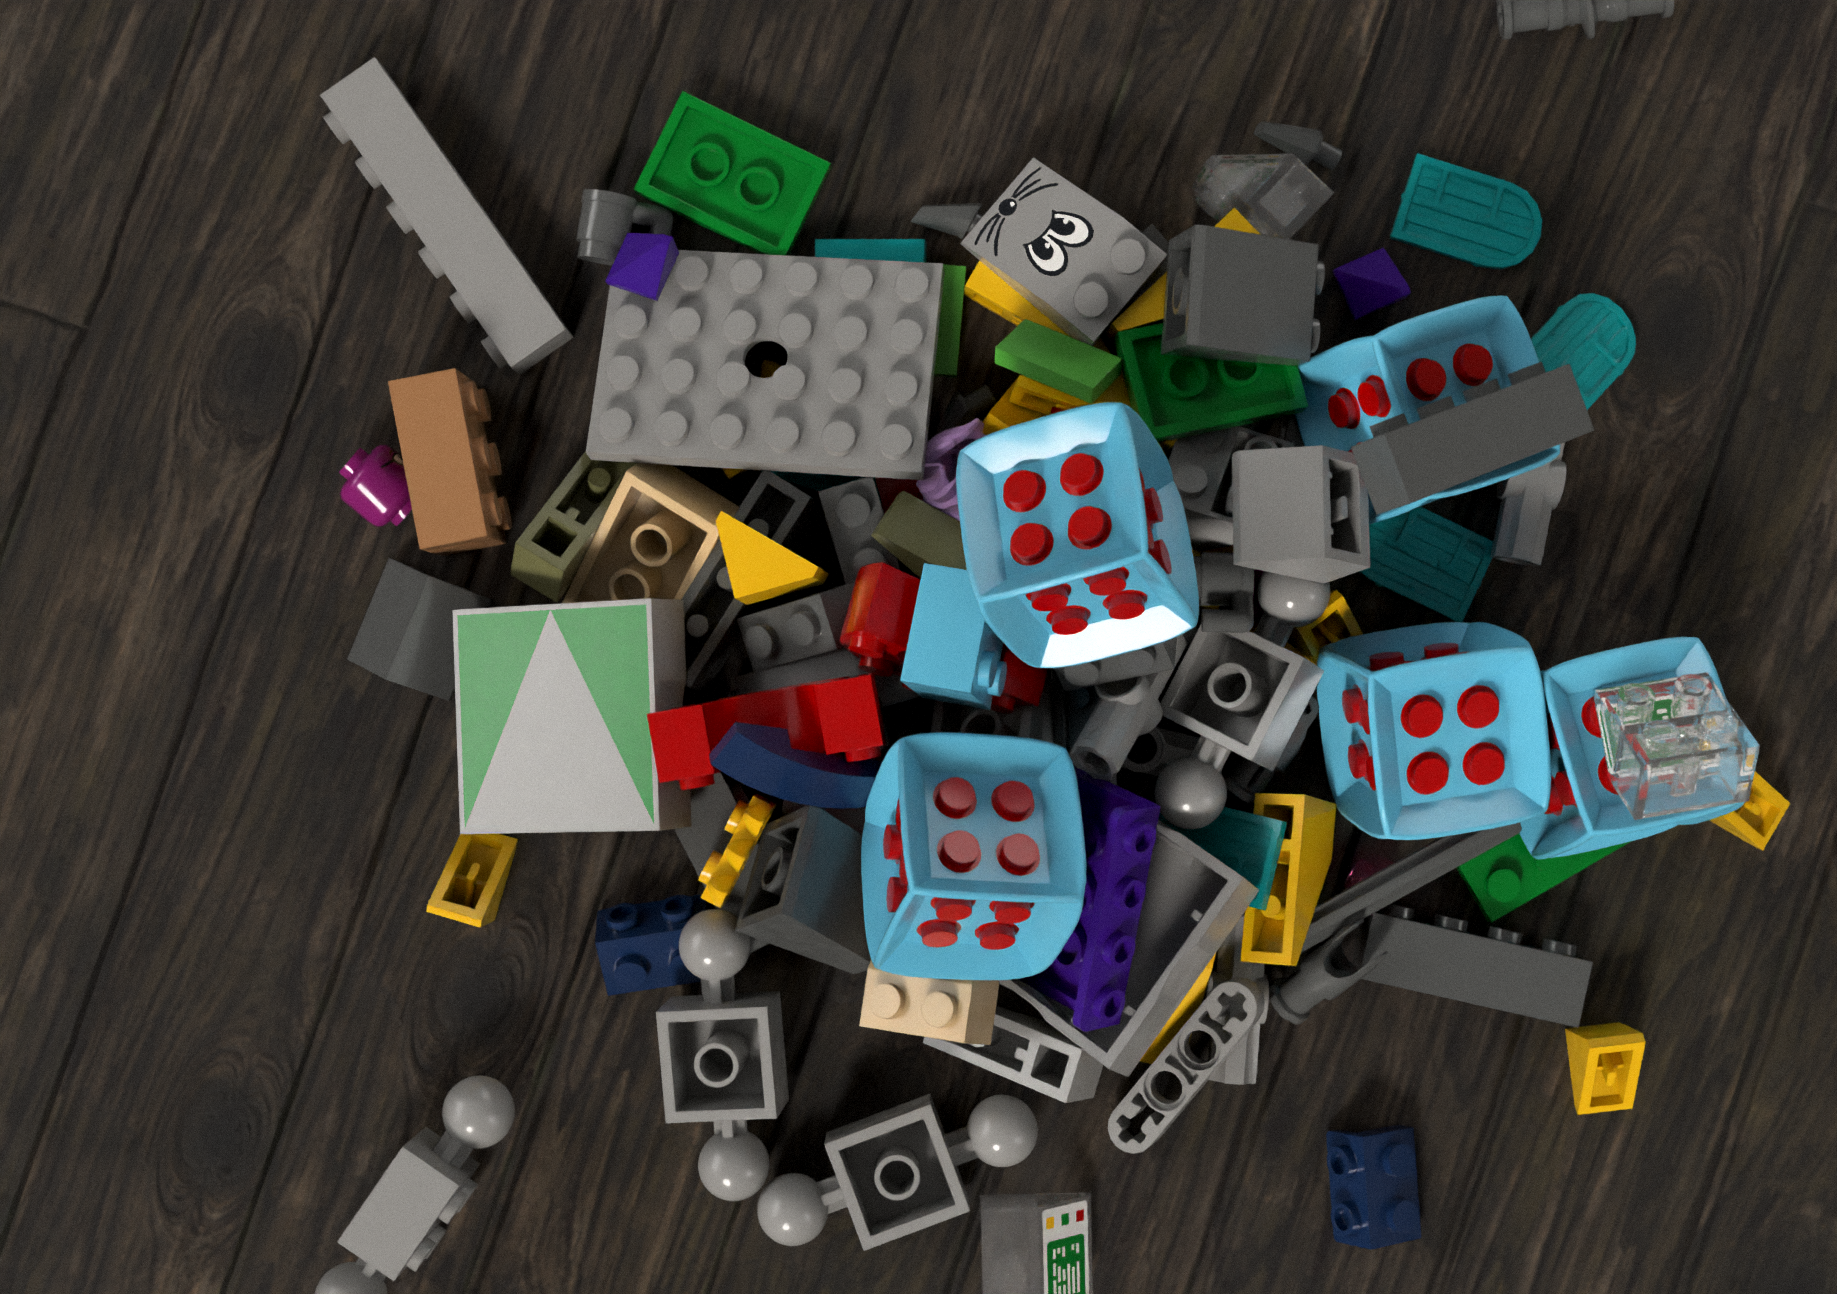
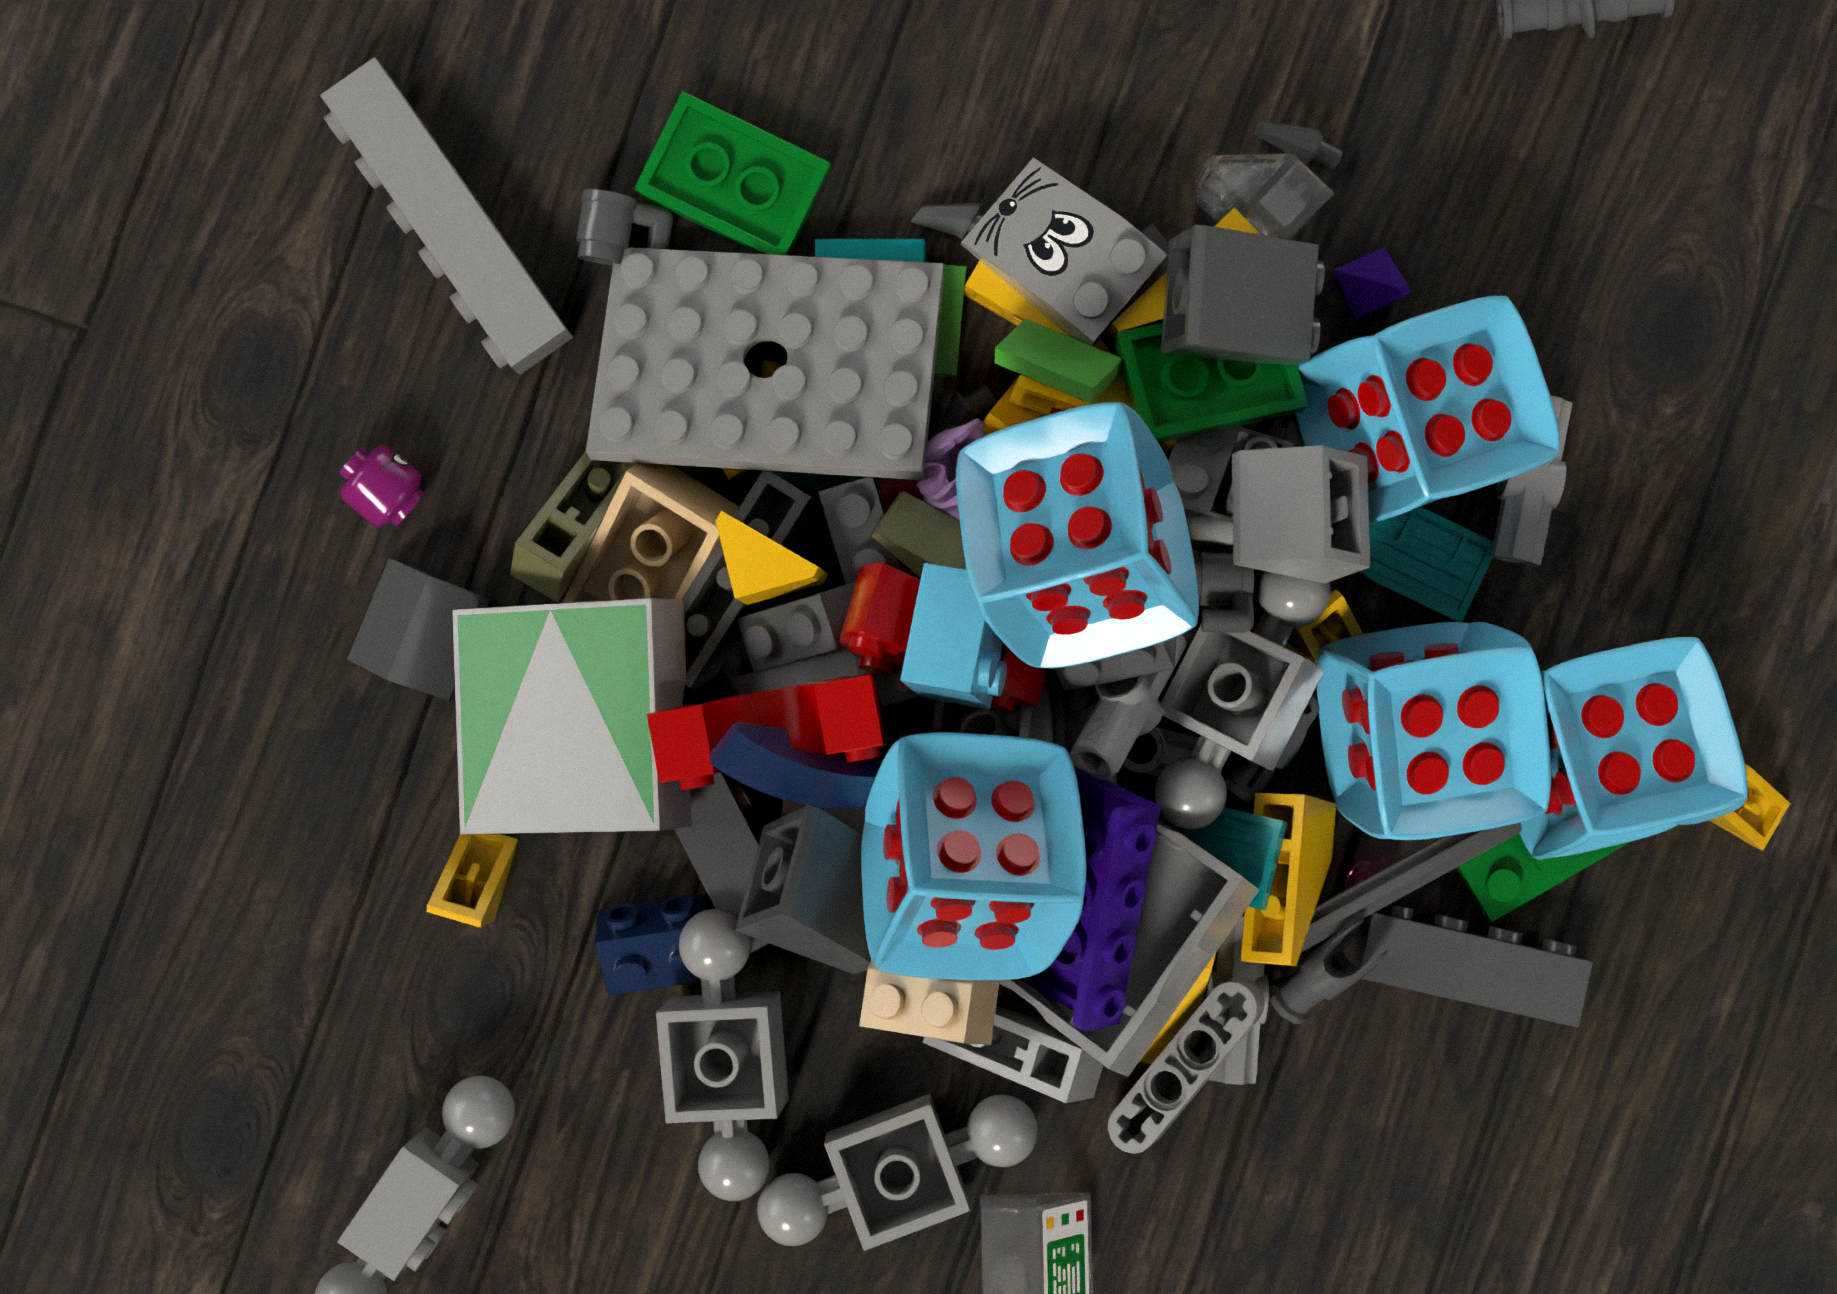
medium nougat brick [388,368,512,556] -> none
dark purple slope [605,233,679,301] -> none
yellow plate [698,794,777,908] -> none
dark blue bracket [1326,1125,1421,1250] -> none
dark grey brick [1351,362,1595,515] -> none
teal window [1389,153,1542,270] -> none
teal window [1531,293,1636,410] -> none
yellow slope [1565,1022,1646,1115] -> none
clear slope [1594,672,1760,820] -> none

